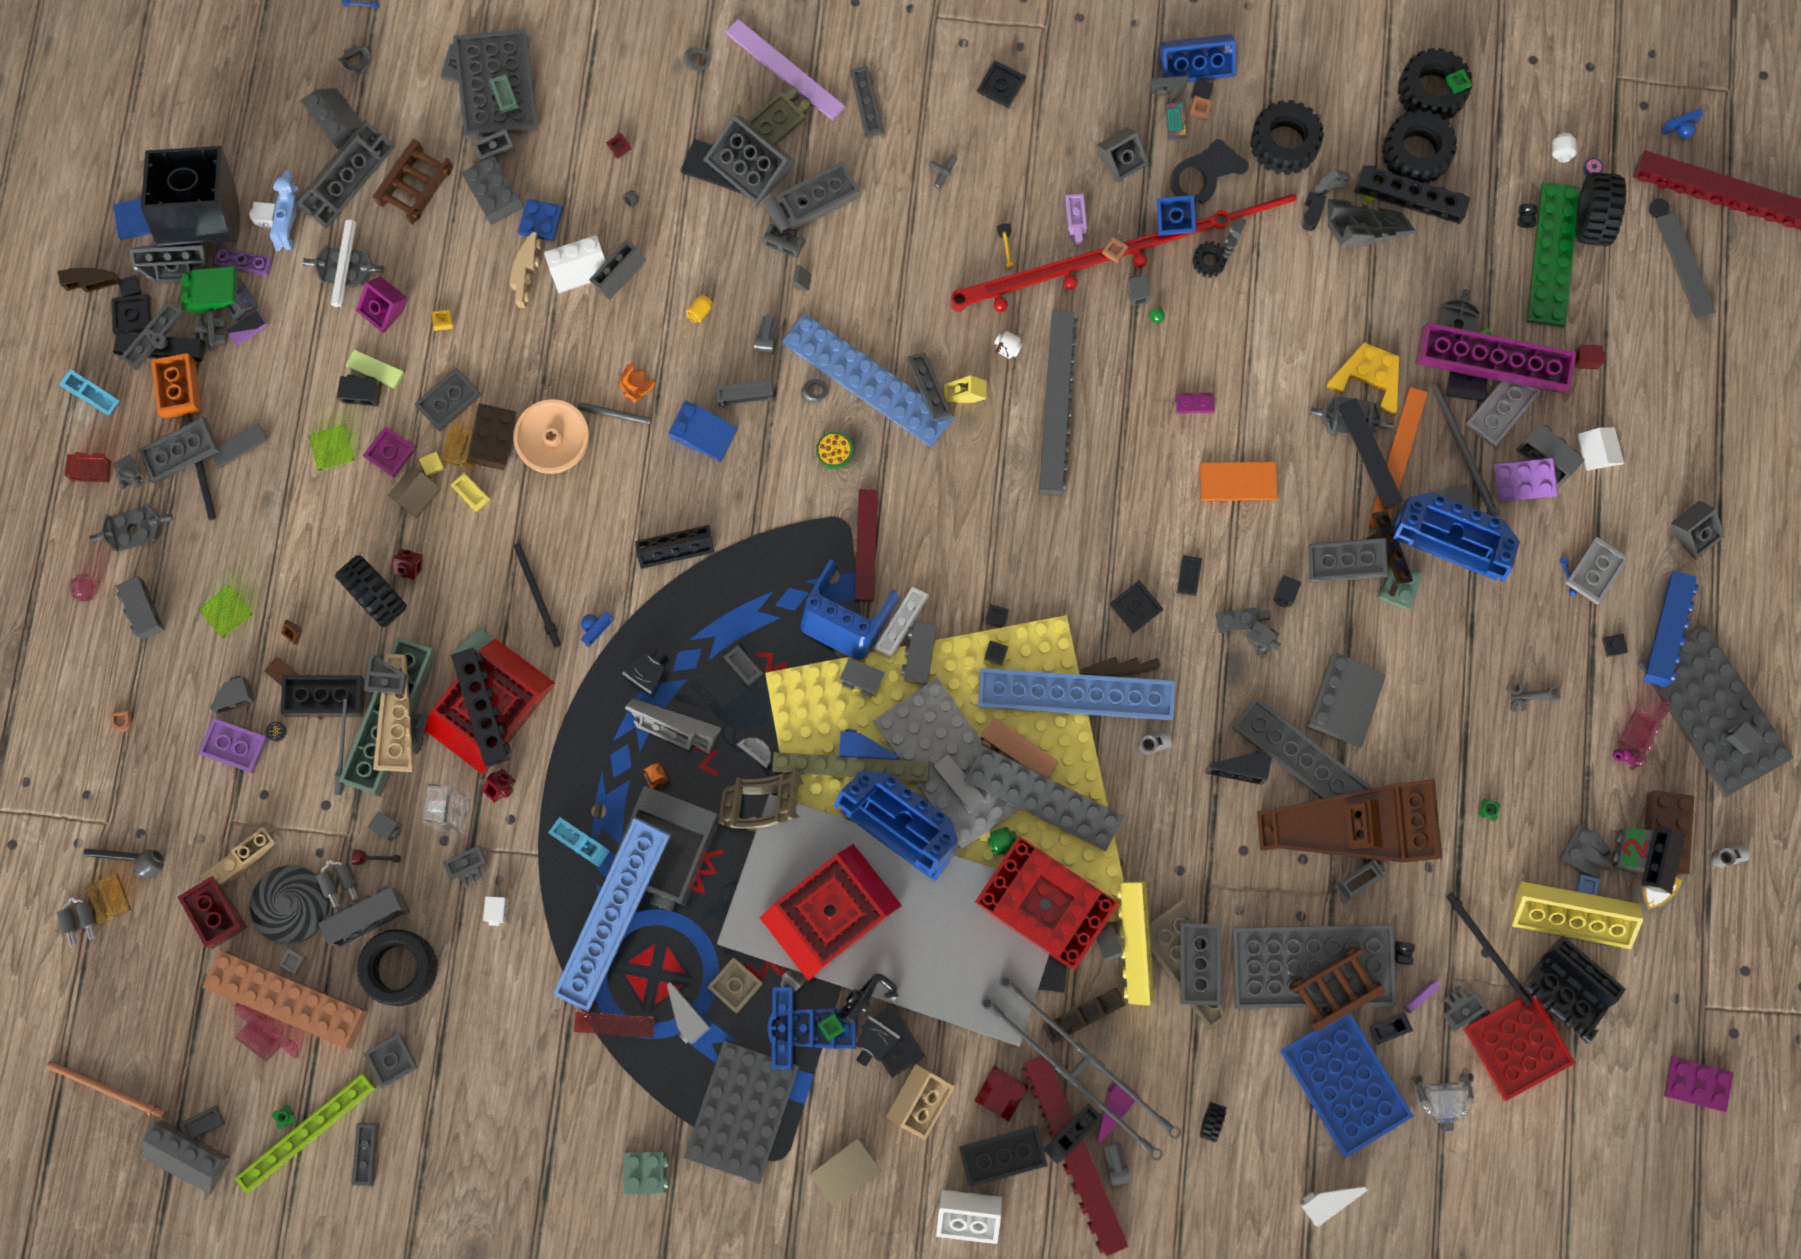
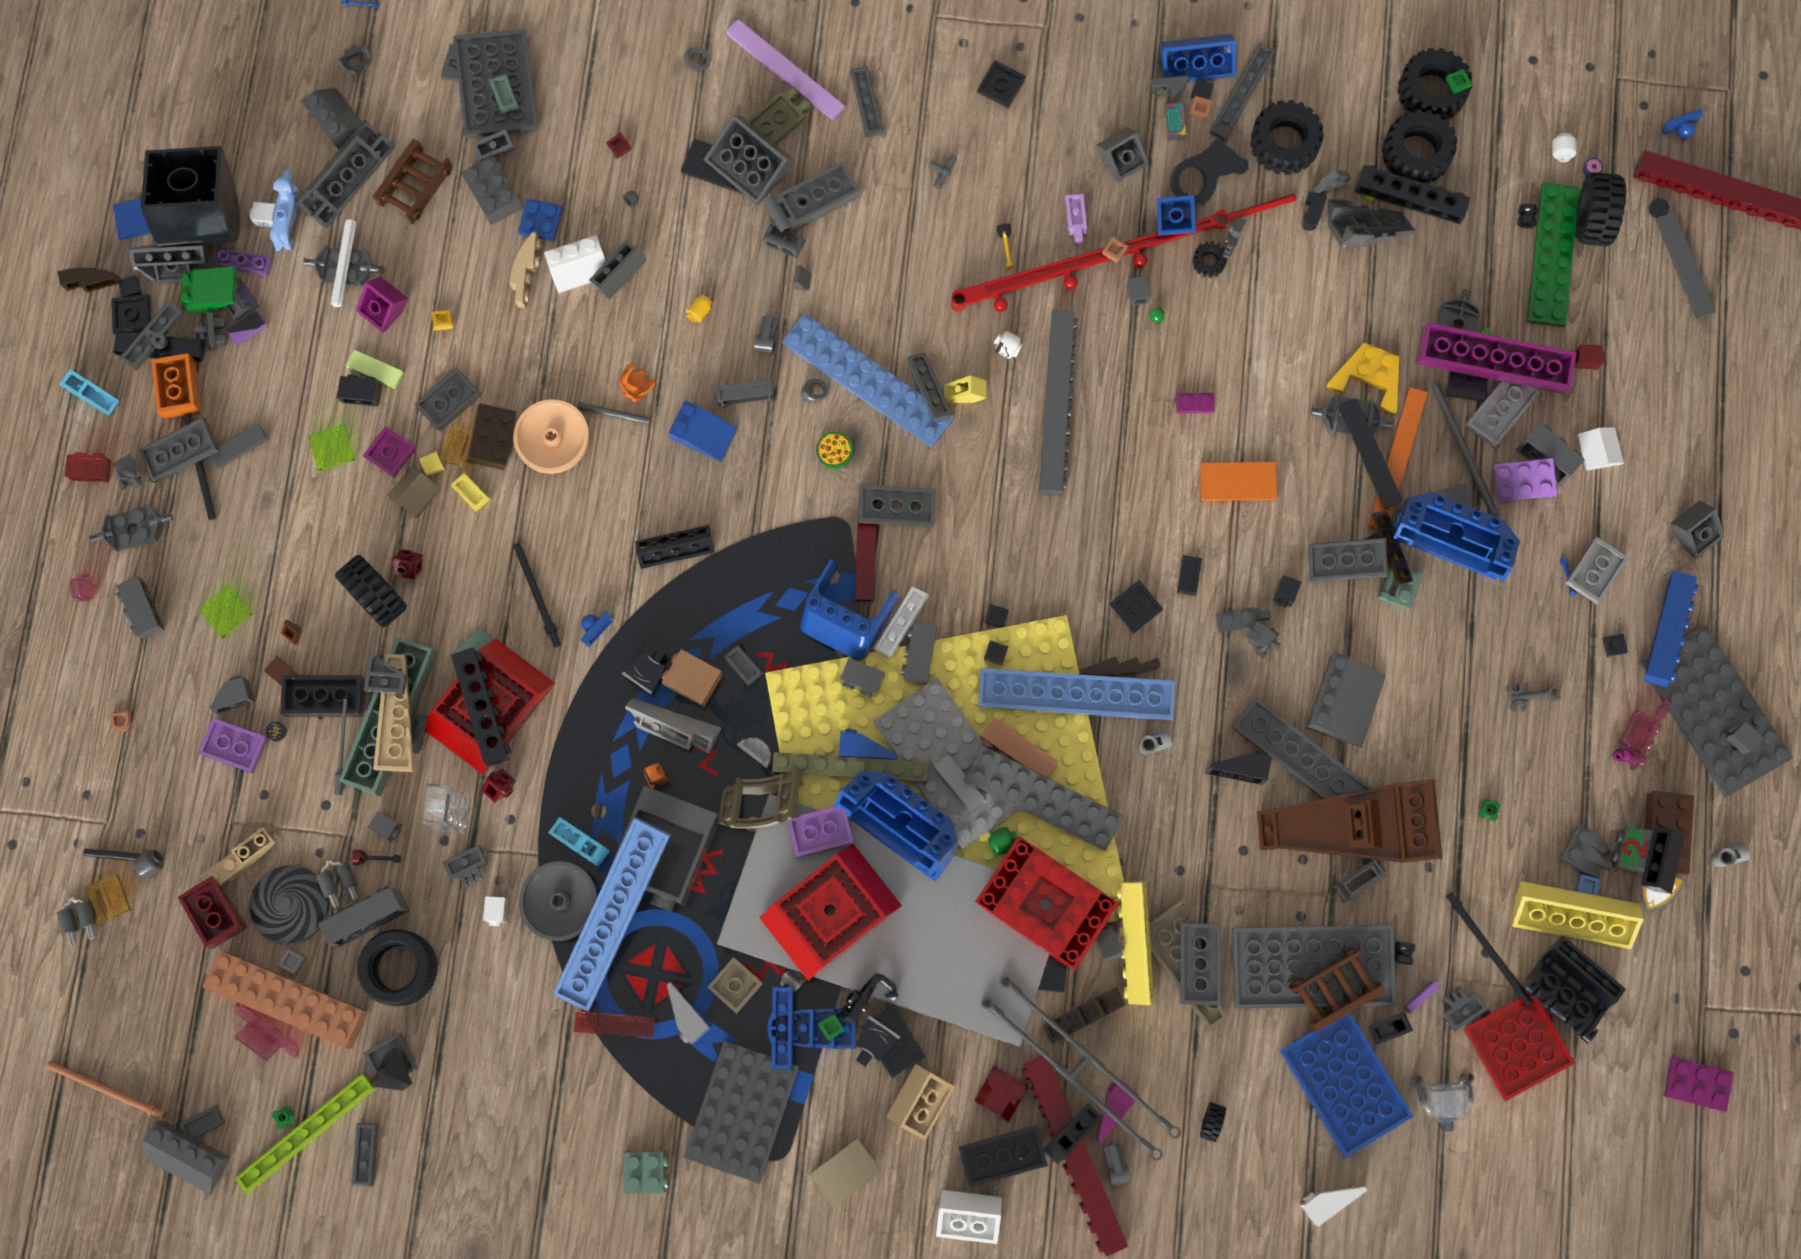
none -> black slope [369,1047,413,1091]
none -> dark grey dish [519,861,598,941]
none -> medium nougat brick [662,649,723,707]
none -> medium lavender plate [788,806,854,858]
none -> dark grey plate [858,484,935,527]
none -> dark grey tile [1209,43,1276,141]

